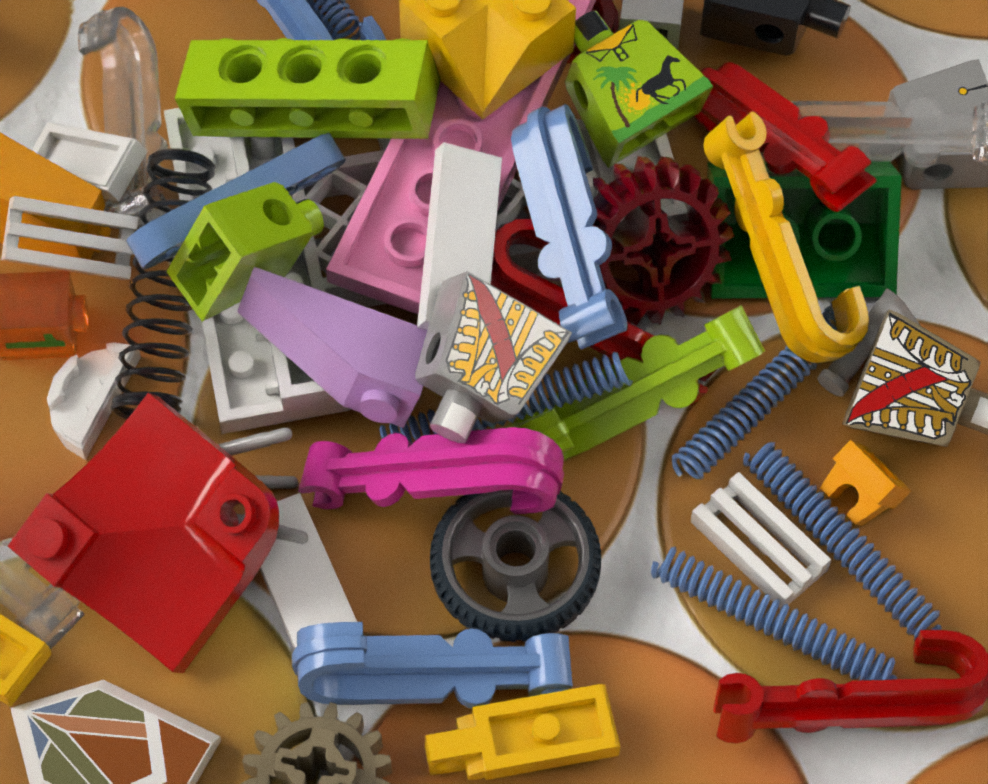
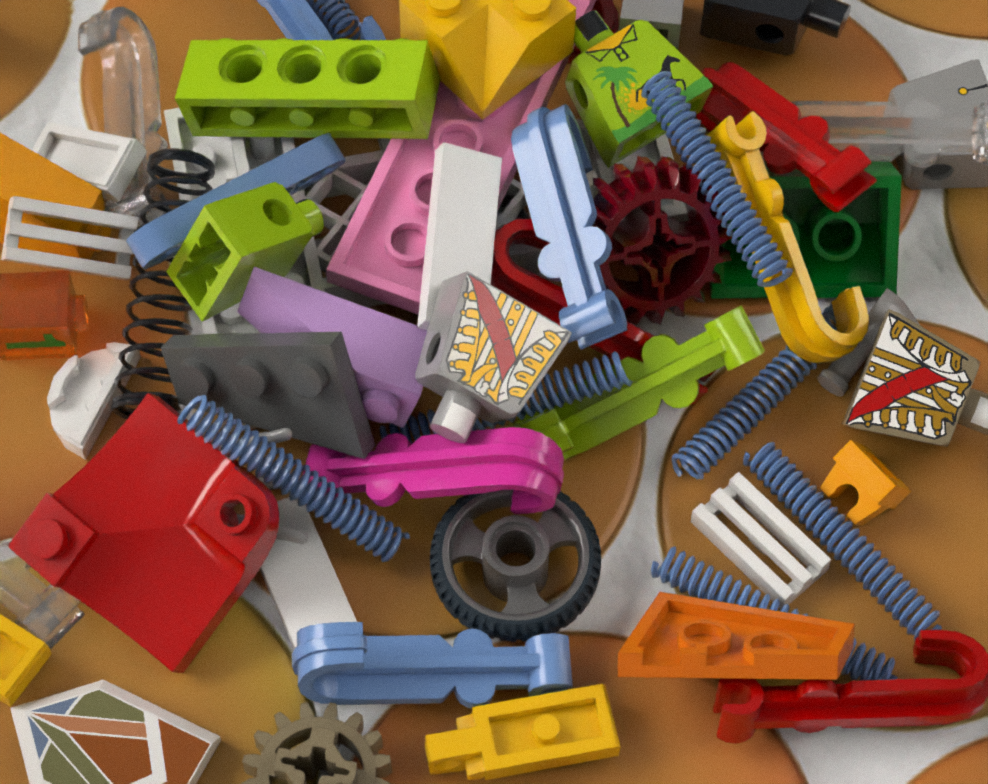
none -> dark grey wing [161,331,375,459]
none -> medium blue piece [177,395,410,562]
none -> orange wing [618,592,855,680]
none -> medium blue piece [641,71,793,287]

